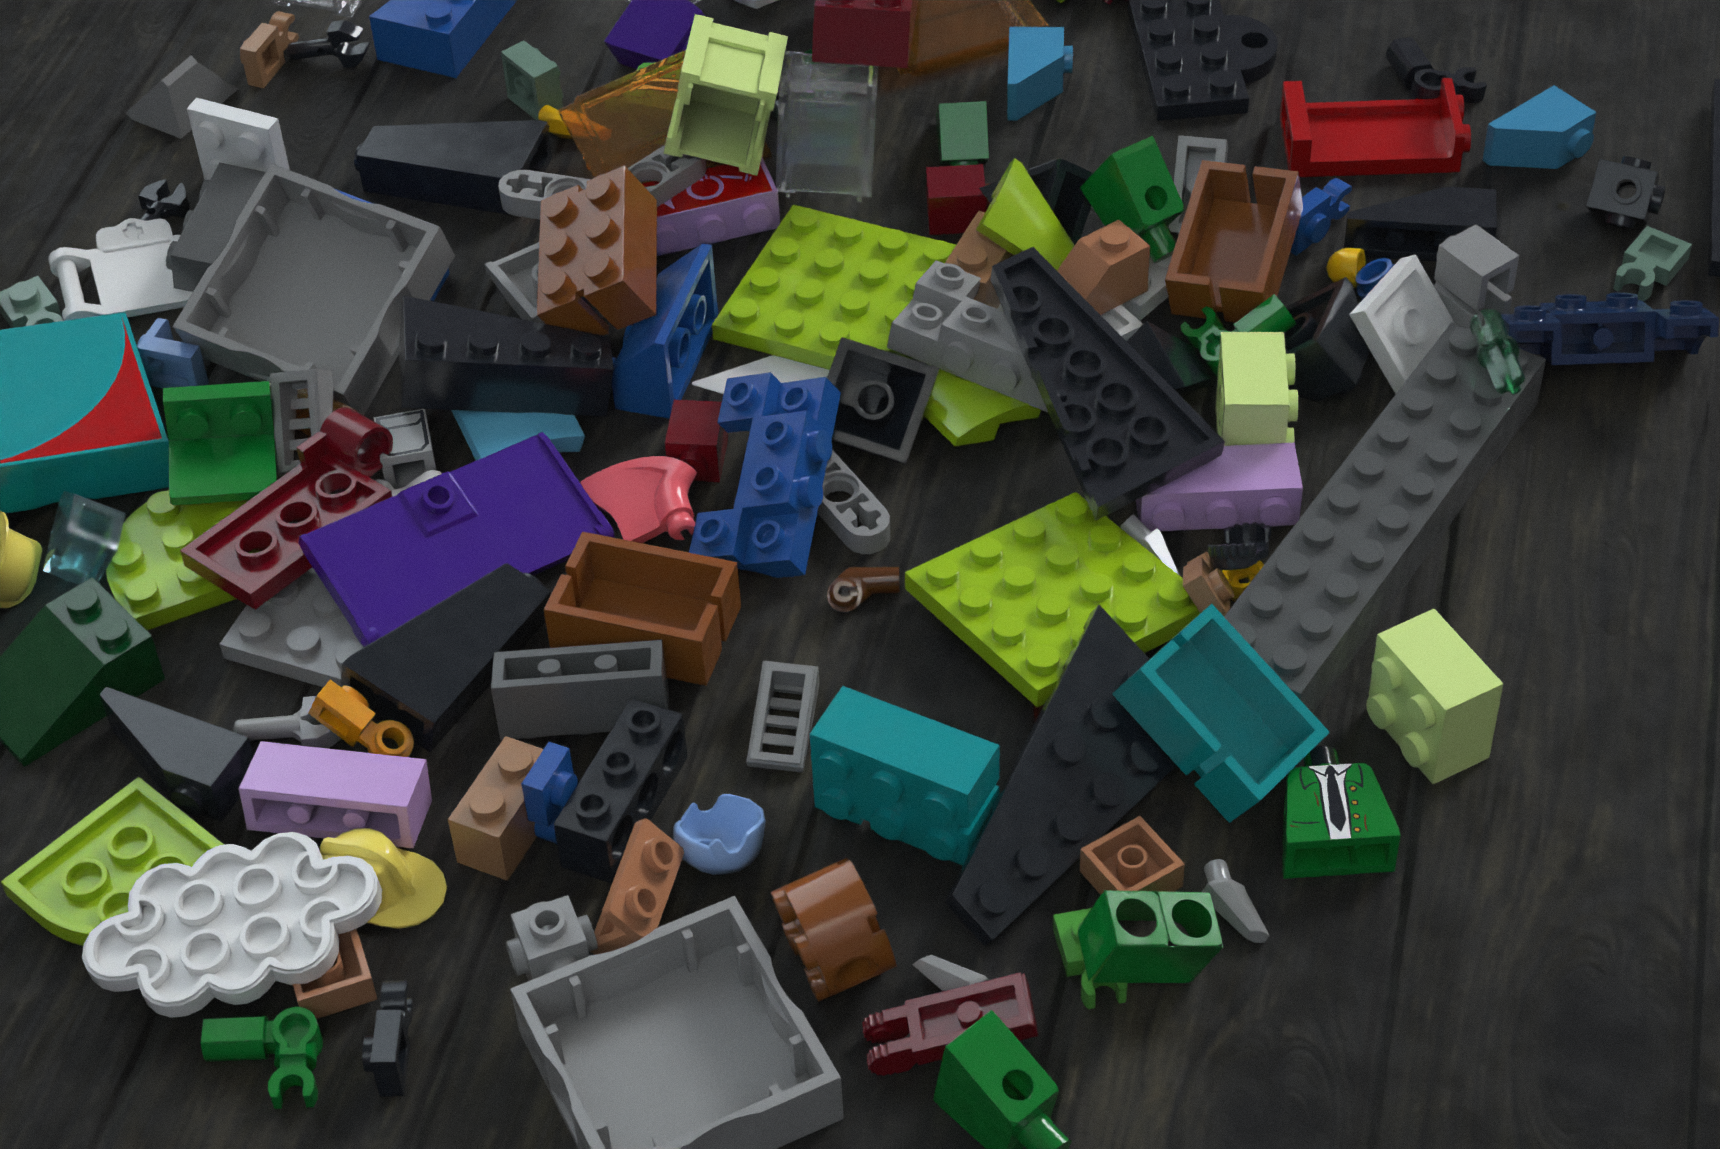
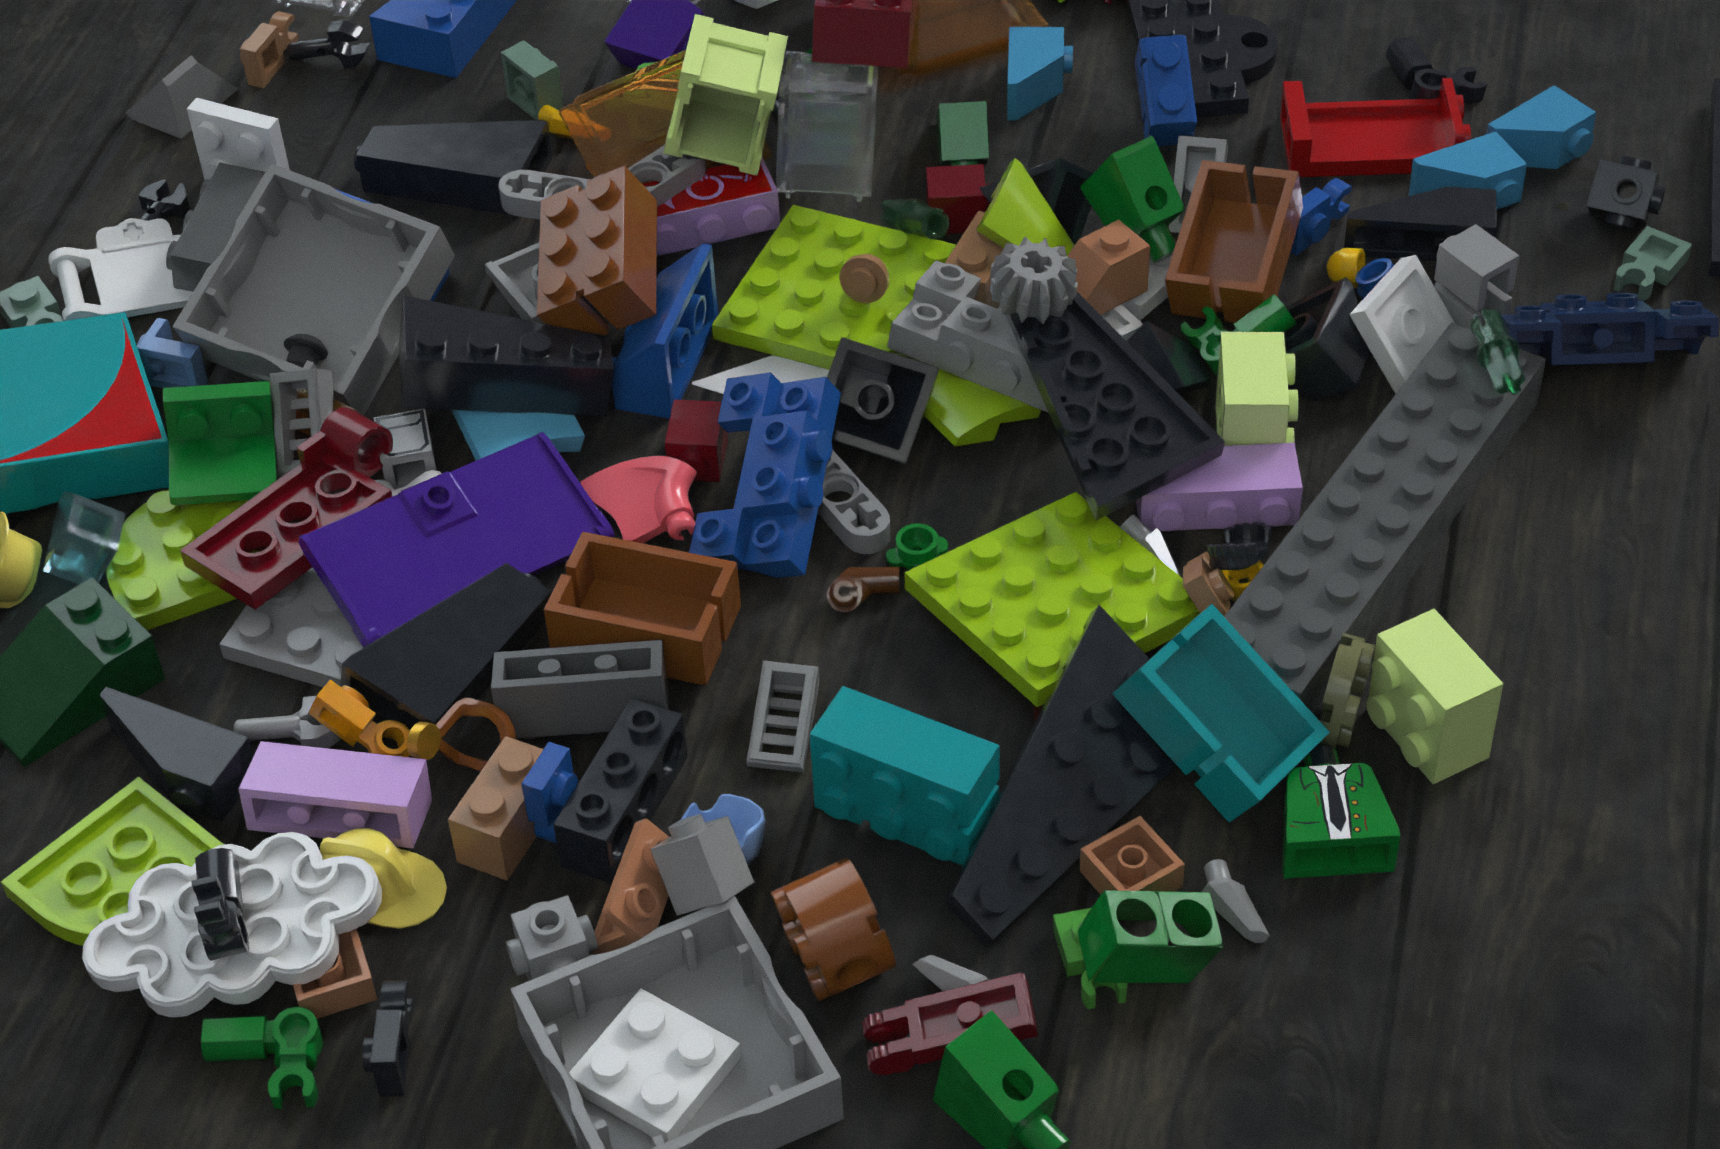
none -> black bar [191,848,249,961]
none -> black piece [283,334,328,368]
none -> dark orange piece [407,698,516,772]
none -> white plate [569,988,742,1142]
none -> light grey brick [651,814,754,915]
none -> medium nougat plate [839,254,889,303]
none -> clear green axle [880,198,949,239]
none -> green plate [886,523,948,571]
none -> light grey gear [990,236,1078,324]
none -> blue brick [1135,35,1197,146]
none -> olive plate [1318,633,1375,749]
none -> dark azure slope [1409,131,1527,210]

